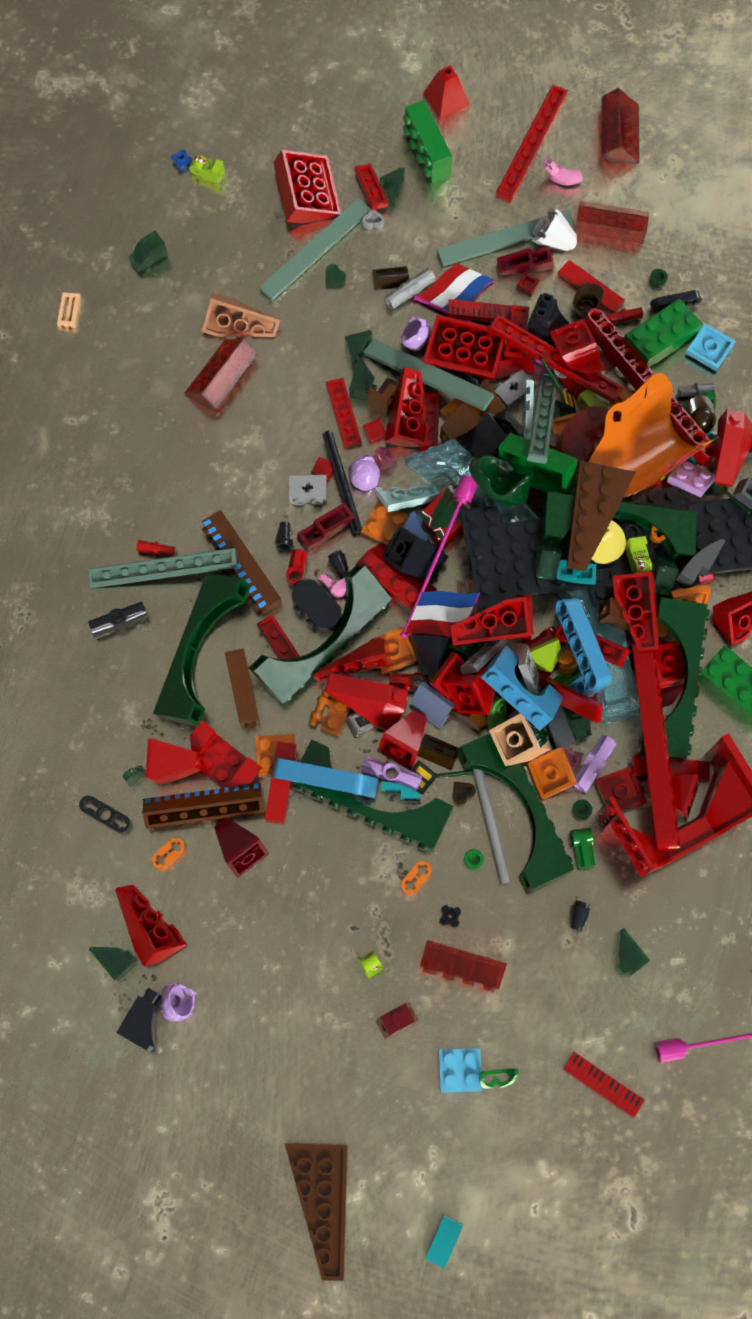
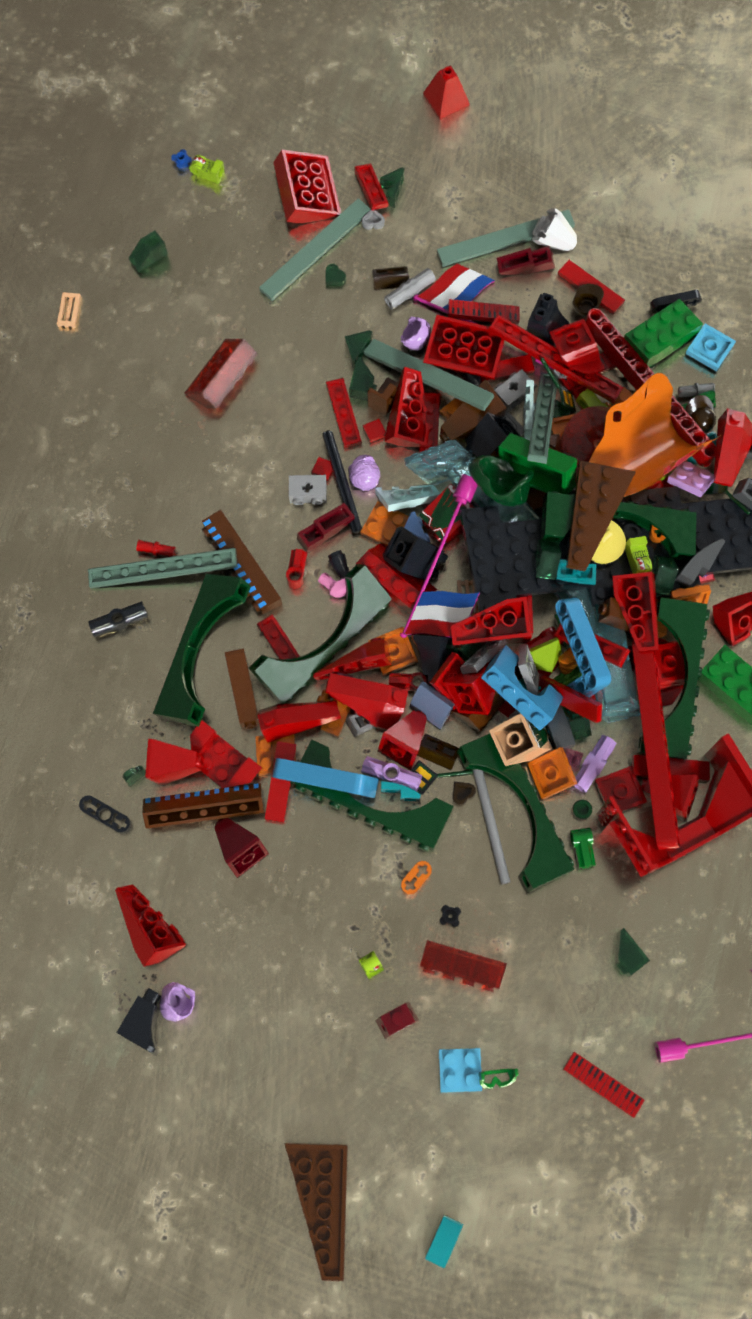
clear green slope [89,946,136,981] -> none
orange beam [152,838,186,870] -> none
nougat wedge [202,292,280,337] -> none
black cone [275,521,293,551] -> none
black brick [292,579,342,633] -> none
clear pink tile [373,446,397,470] -> none
green piece [403,100,452,183] -> none
green tile [464,849,484,870] -> none
bright green plate [487,696,507,729] -> none
red tile [496,84,568,201] -> none
red tile [504,305,530,359] -> none
red tile [516,272,540,297] -> none
bright pink arm [542,158,582,186] -> none
black cone [570,900,592,931] -> none
clear red slope [574,201,649,244] -> none
clear red slope [601,88,640,164] -> none
red pin [606,307,643,324] -> none
dark green tile [649,269,668,288] -> none
none -> red wedge [257,701,341,743]

